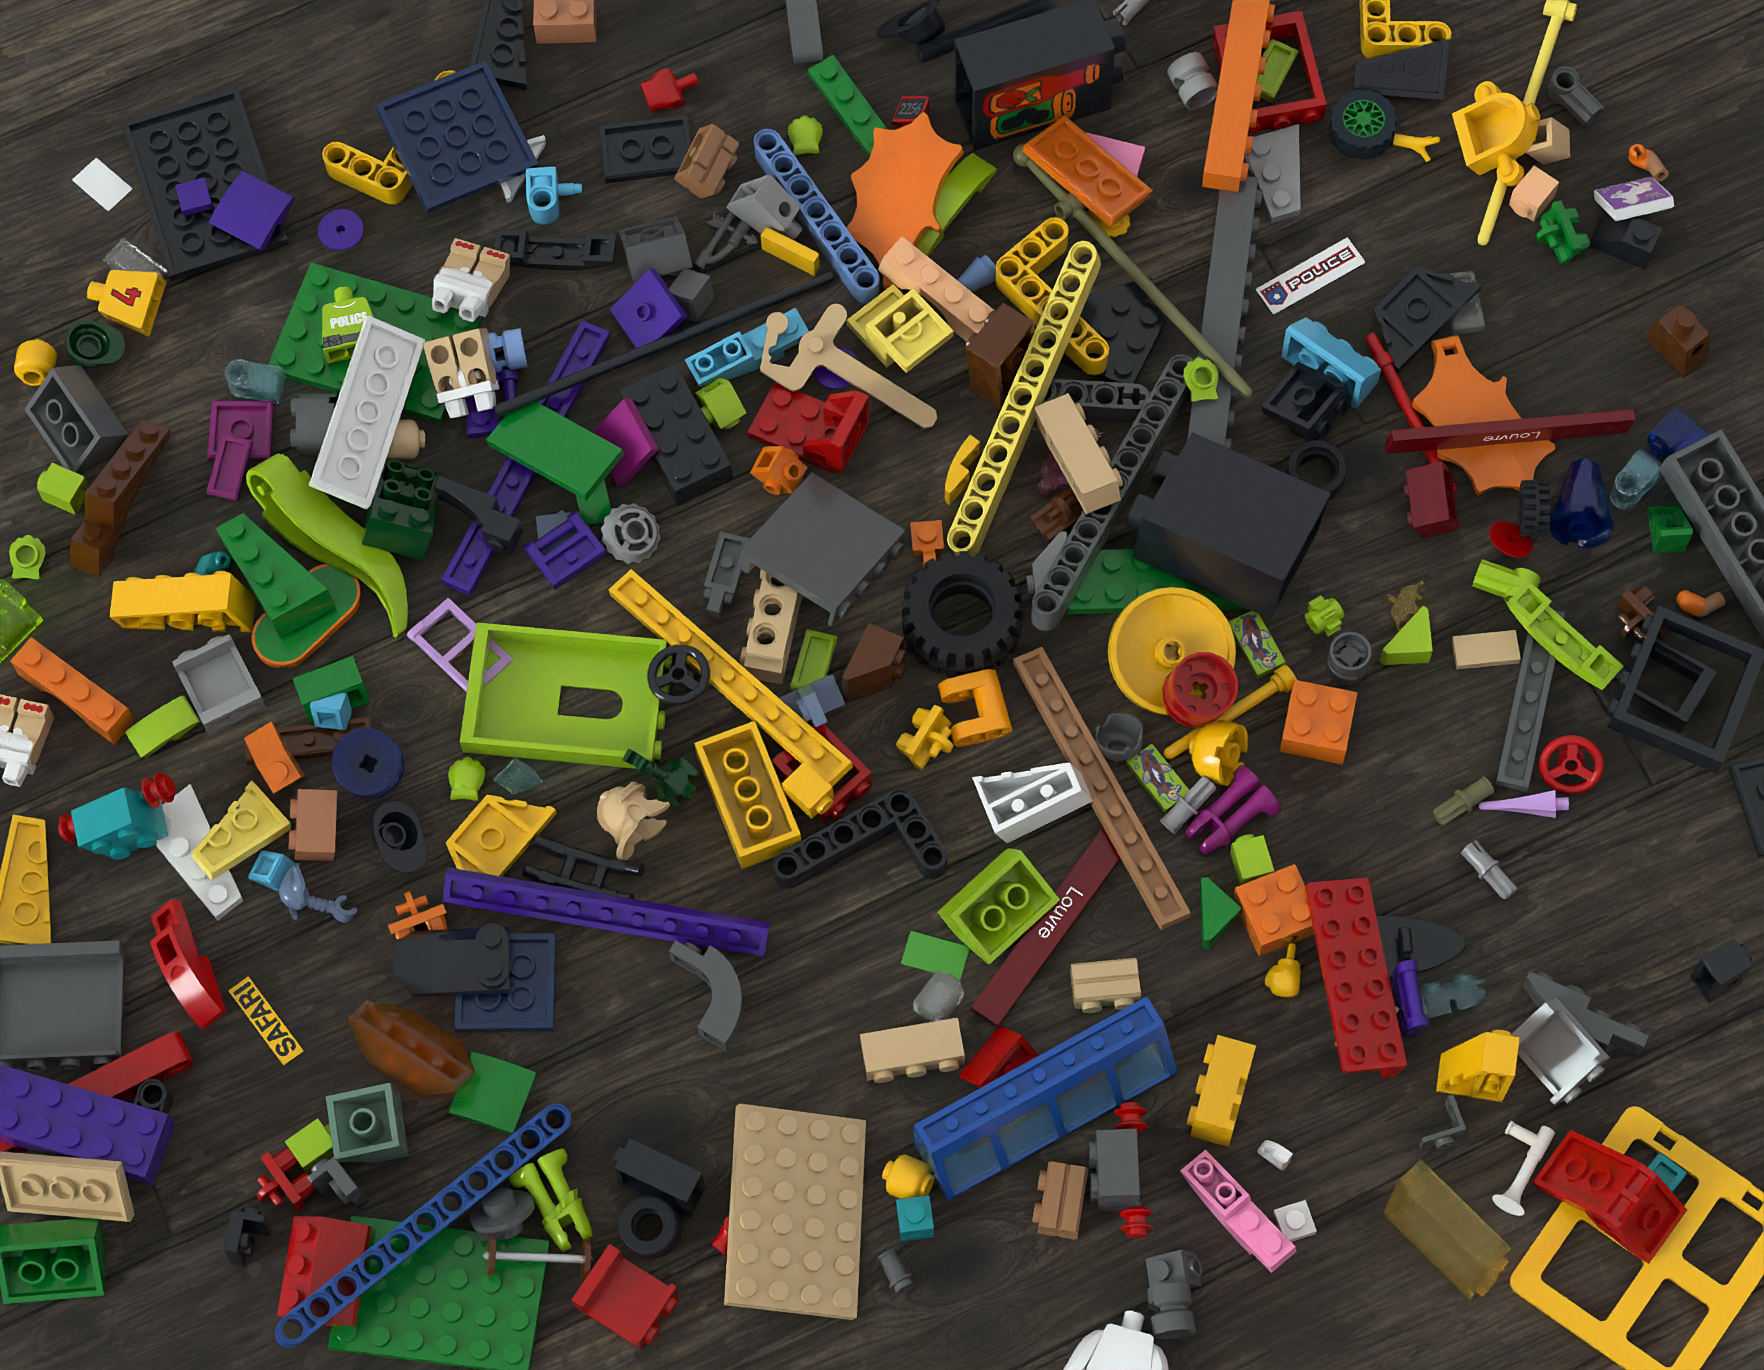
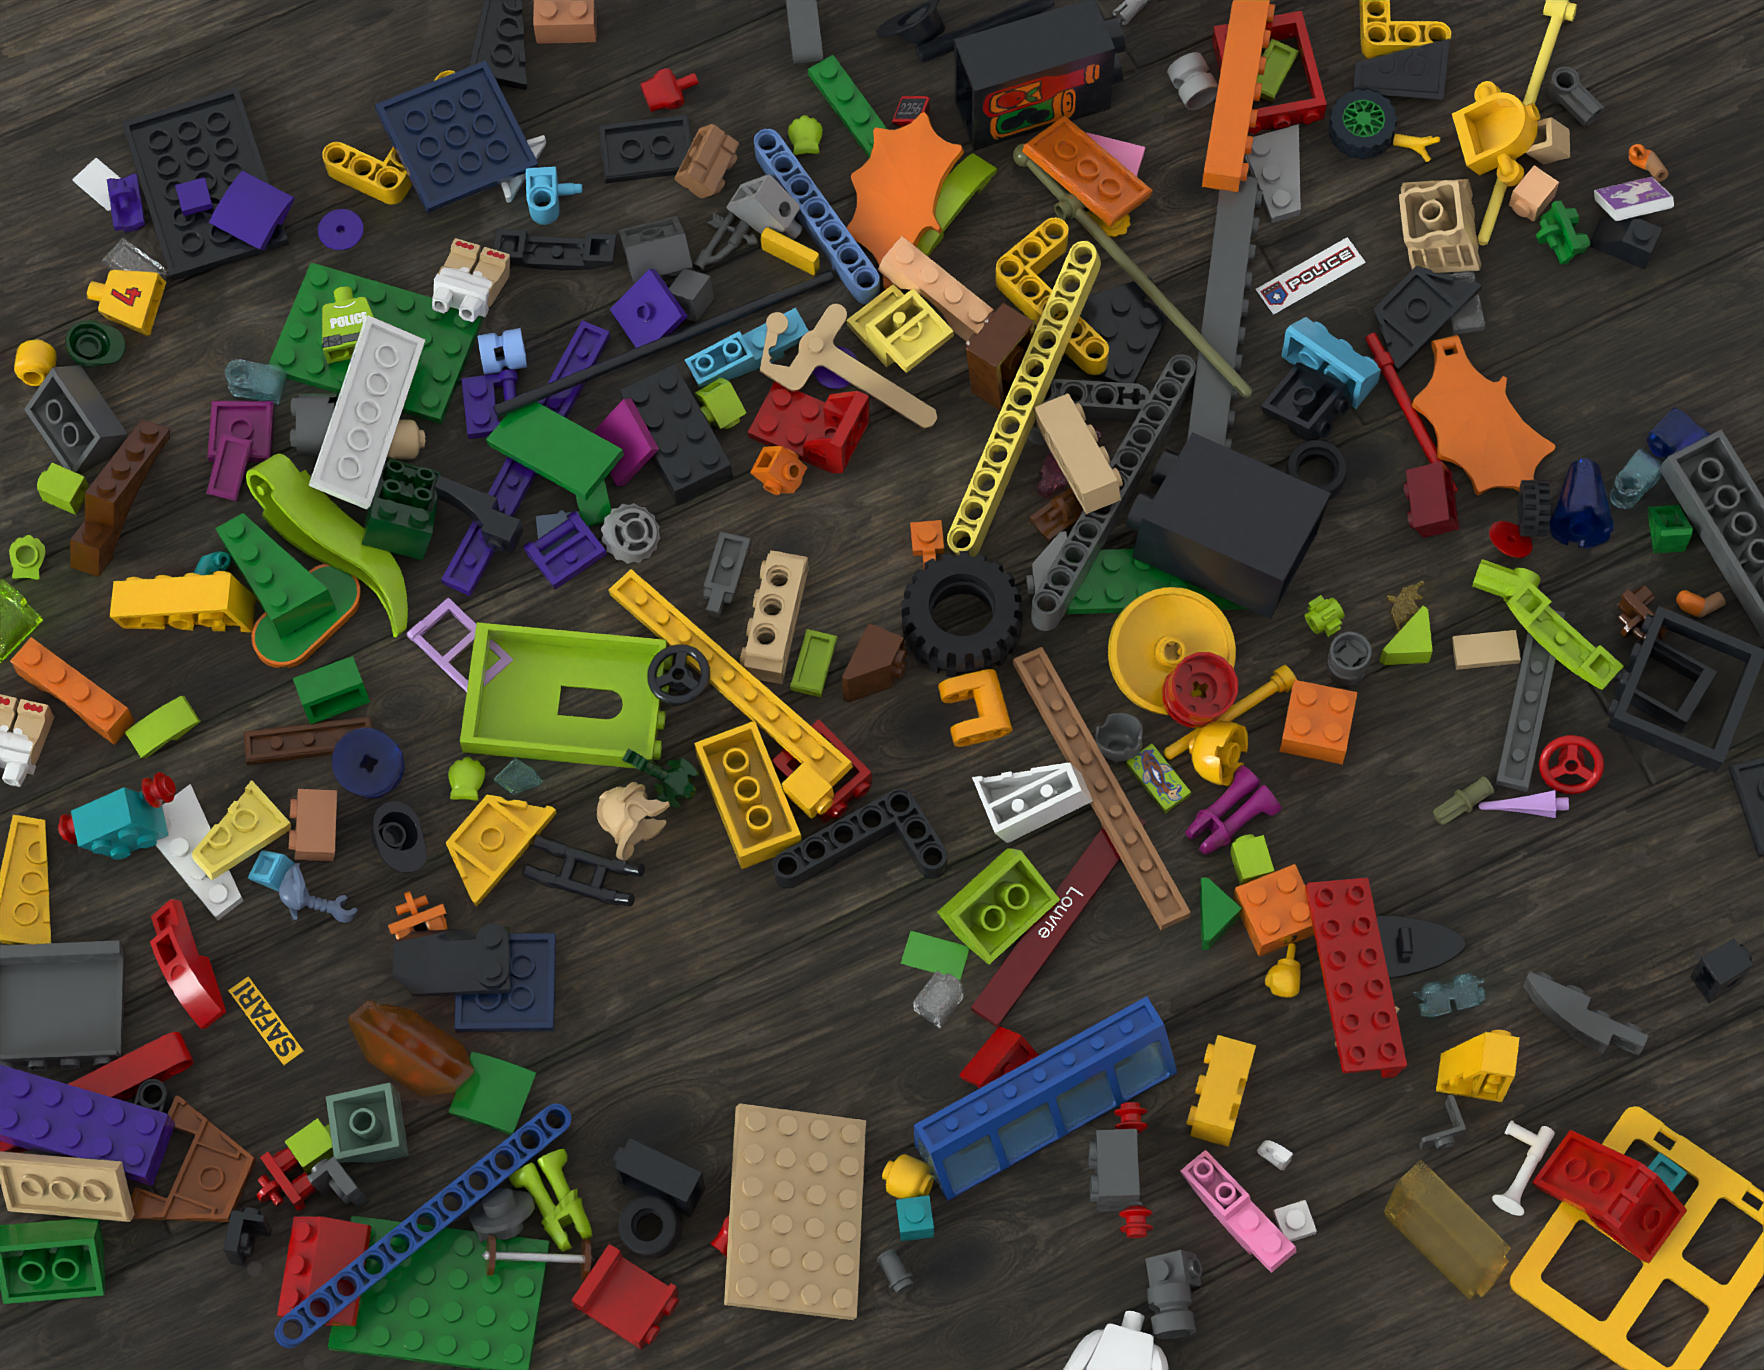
light grey panel [172,634,267,736] -> none
orange slope [244,721,305,794] -> none
medium azure slope [310,693,352,730] -> none
tan hips [423,328,499,418] -> none
dark purple plate [442,868,770,957] -> none
dark grey arch [669,940,743,1052] -> none
dark grey panel [737,472,905,627] -> none
sand blue bracket [778,674,845,727] -> none
tan brick [860,1018,965,1083] -> none
yellow hips [896,705,954,770] -> none
yellow slope [945,435,980,506] -> none
medium blue cone [957,254,996,292] -> none
medium nougat brick [1032,1161,1088,1240] -> none
tan brick [1070,958,1141,1013] -> none
light grey axle [1160,776,1216,835] -> none
lime animal [1183,357,1218,402] -> none
tile [1229,611,1286,679] -> none
dark red tile [1385,409,1636,454] -> none
dark purple plate [1391,960,1429,1038] -> none
light grey axle [1461,840,1517,899] -> none
light grey panel [1511,998,1610,1105] -> none
reddish brown torso [1644,304,1710,378] -> none
none -> dark purple hips [106,173,146,233]
none -> dark orange wing [131,1096,256,1222]
none -> tan slope [1399,179,1482,273]

